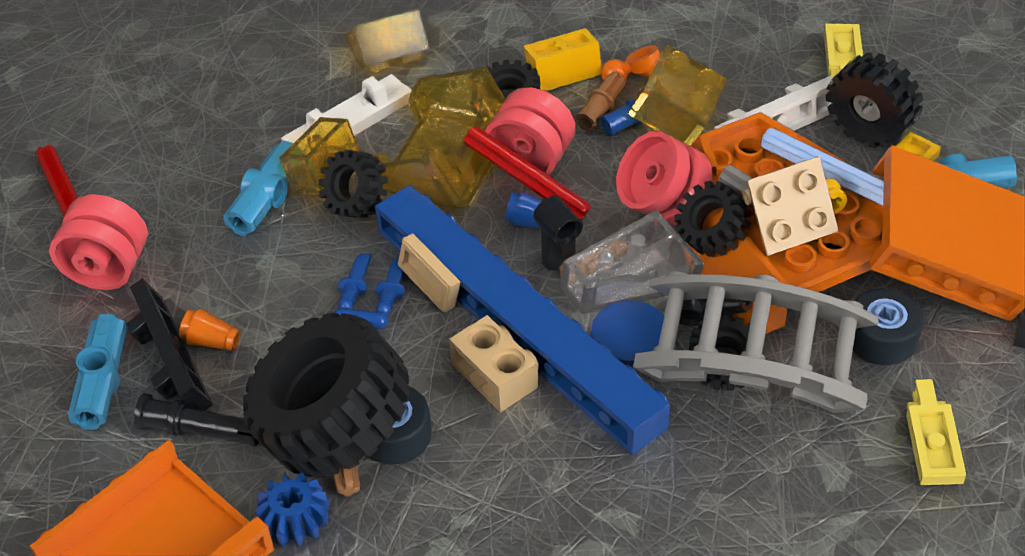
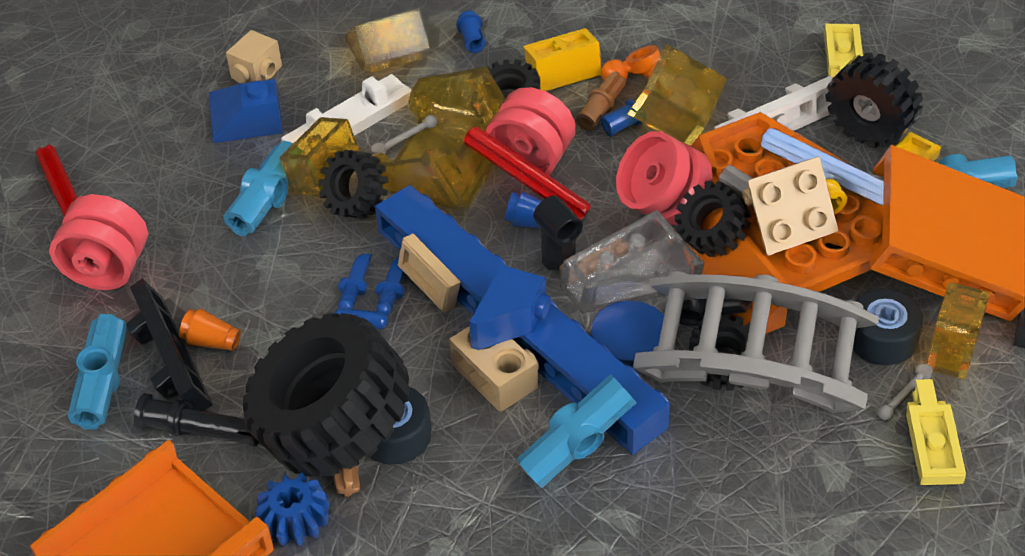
none -> blue slope [209,79,283,143]
none -> tan brick [226,30,282,84]
none -> light grey hinge [371,115,438,158]
none -> blue pin [456,11,486,53]
none -> blue slope [469,265,551,350]
none -> dark azure piece [517,374,637,488]
none -> light grey hinge [877,363,933,420]
none -> clear yellow brick [926,282,990,380]

